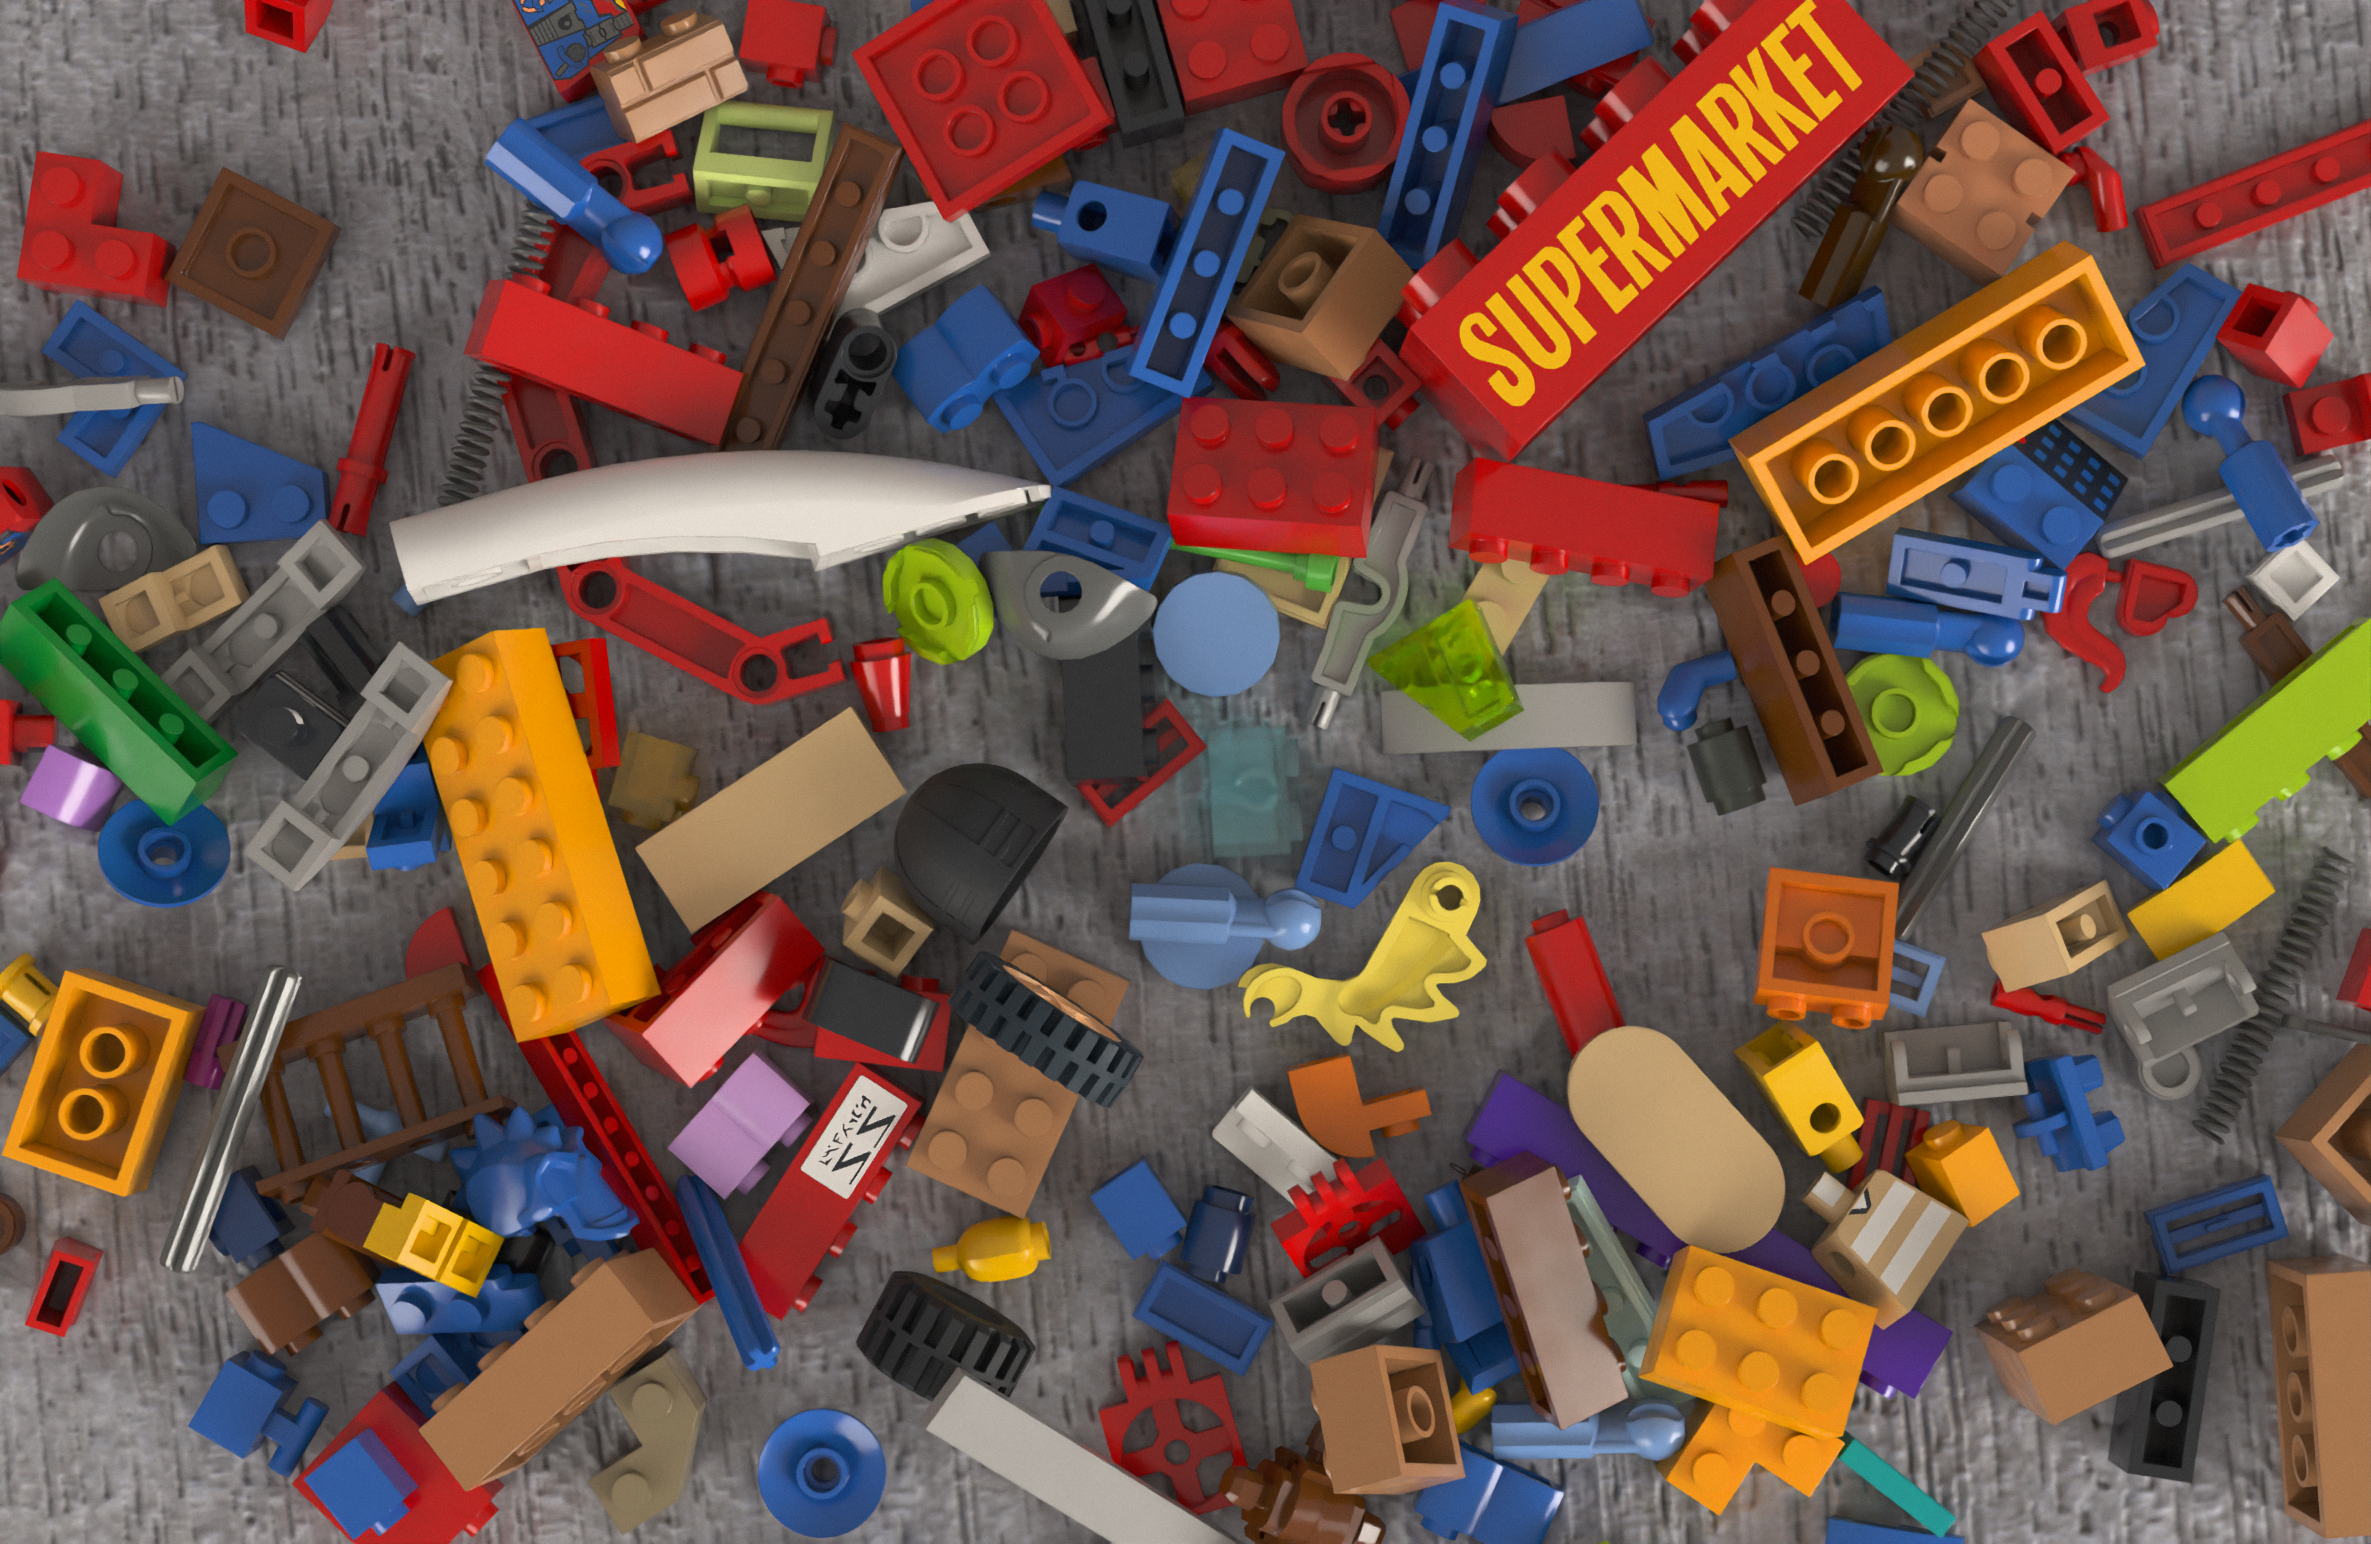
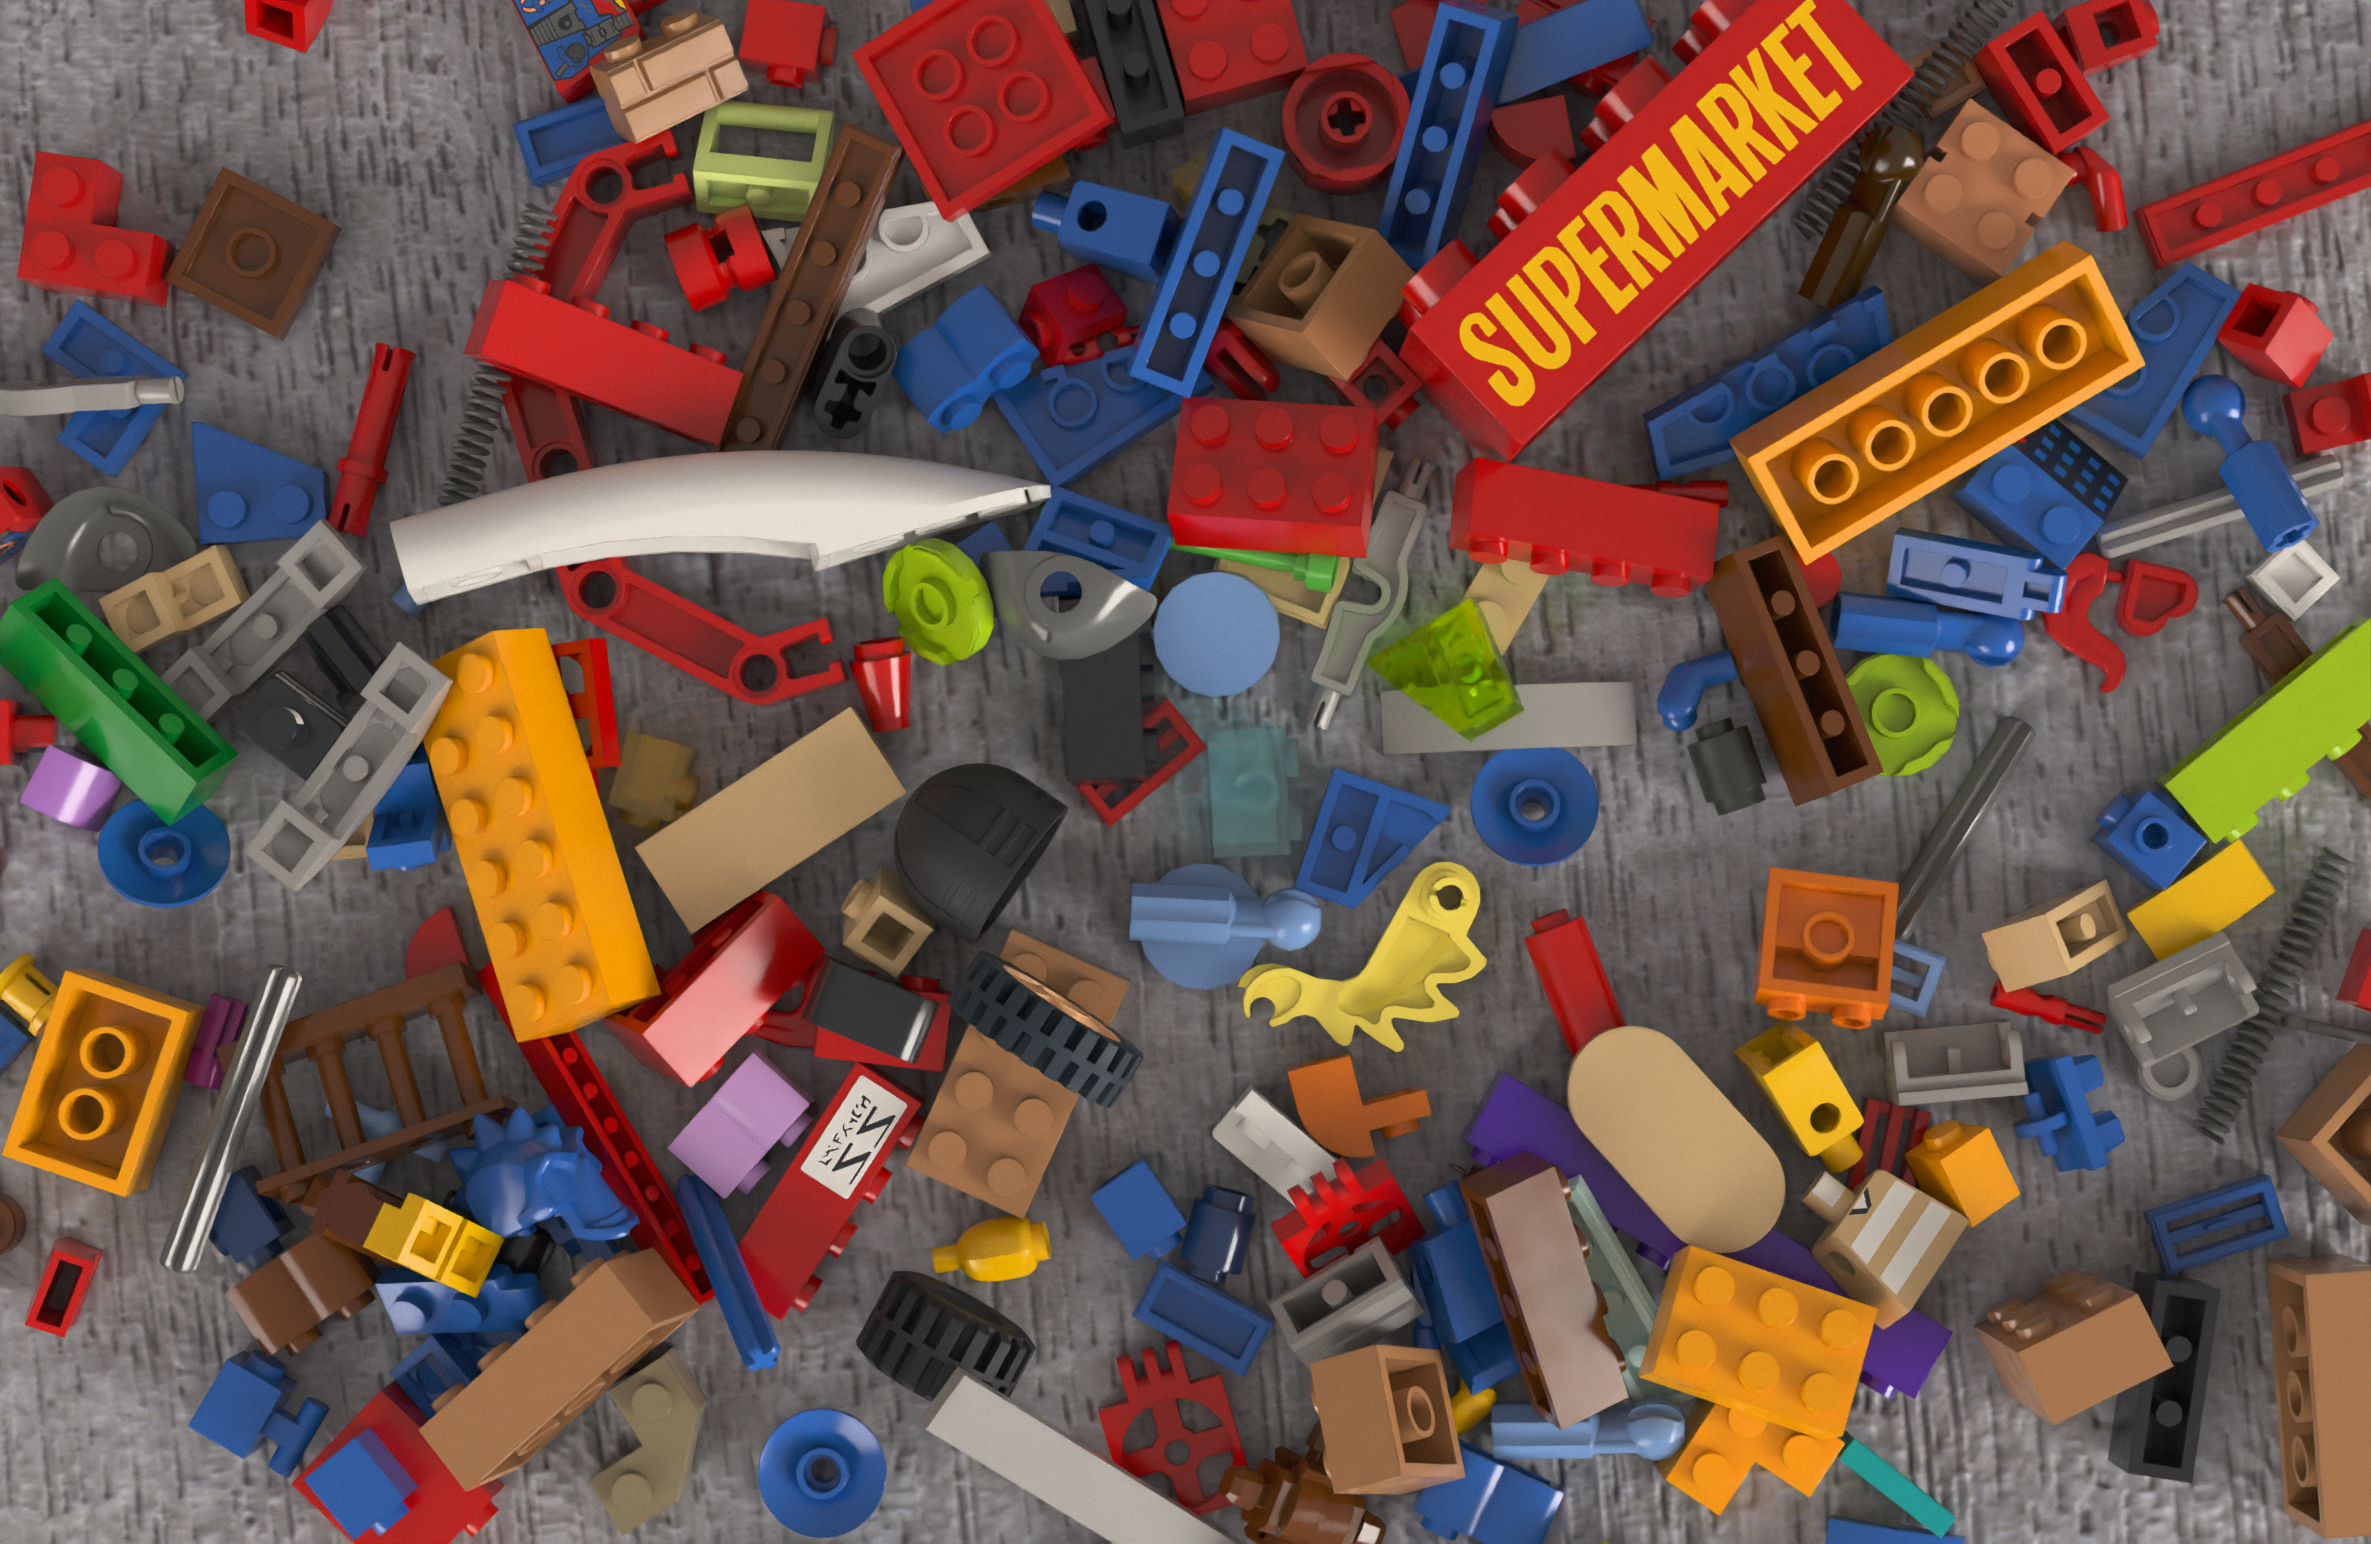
blue piece [484,116,664,275] -> none
black pin [1863,795,1941,880] -> none

